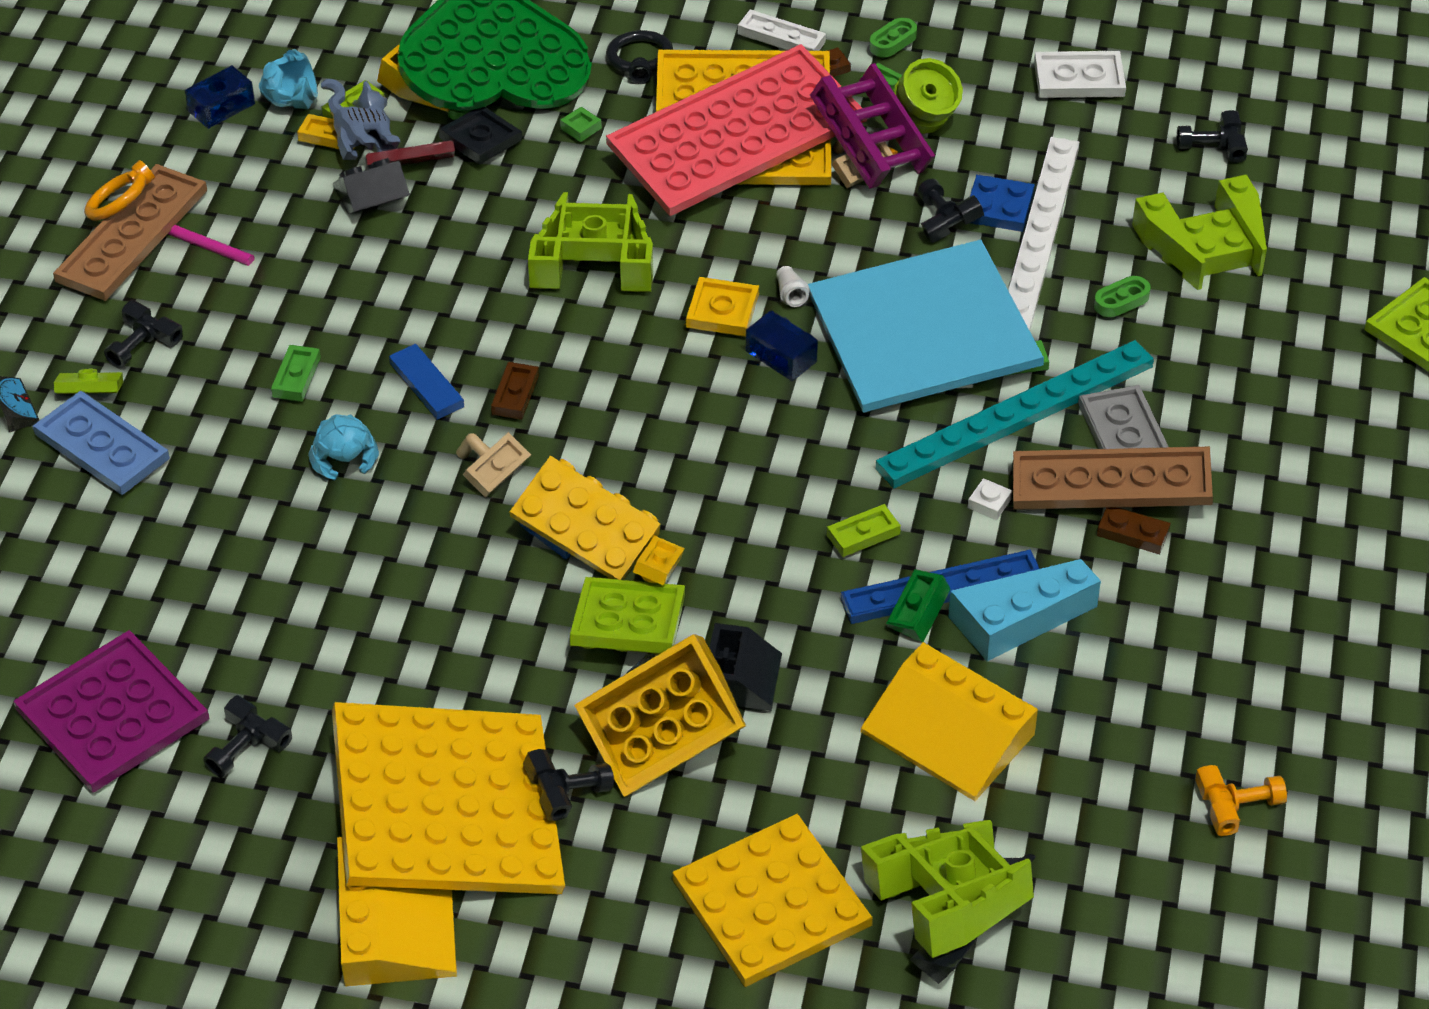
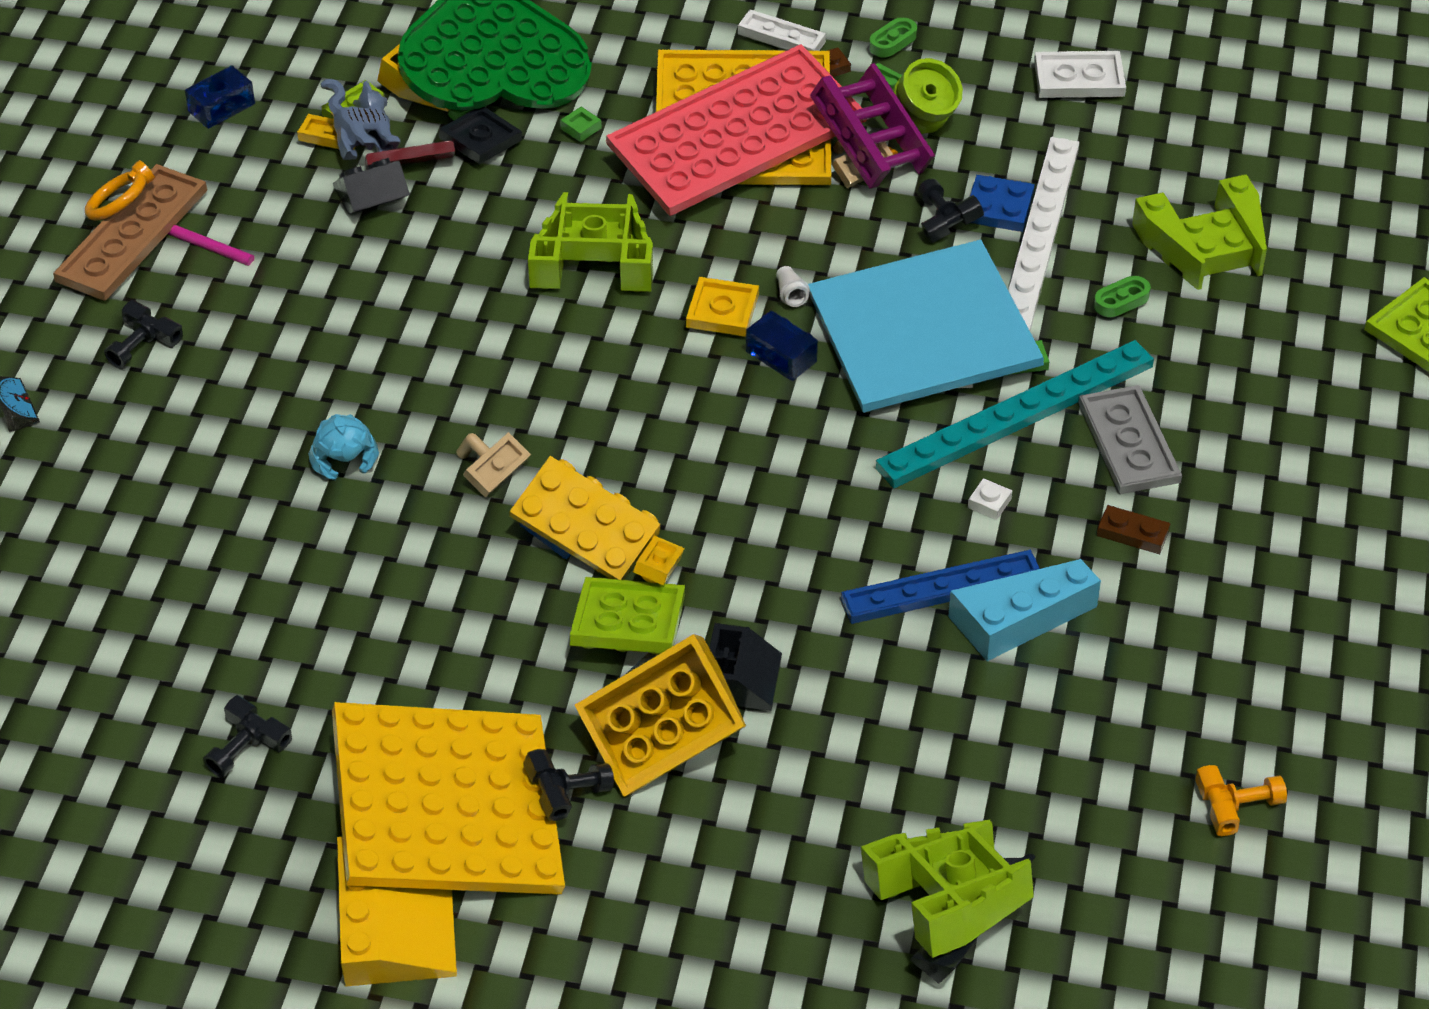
magenta plate [13,630,210,793] -> none
medium blue plate [33,391,170,495] -> none
lime plate [54,368,123,394] -> none
medium azure helmet [259,48,318,109] -> none
bright green plate [271,345,321,402] -> none
blue tile [389,344,464,420] -> none
reddish brown plate [491,362,539,420] -> none
black piece [606,30,673,84] -> none
yellow plate [672,813,873,987] -> none
lime plate [827,504,901,557] -> none
yellow slope [861,642,1038,801] -> none
green slope [886,569,950,642] -> none
medium nougat plate [1013,446,1213,509] -> none
black bar [1176,110,1248,163] -> none

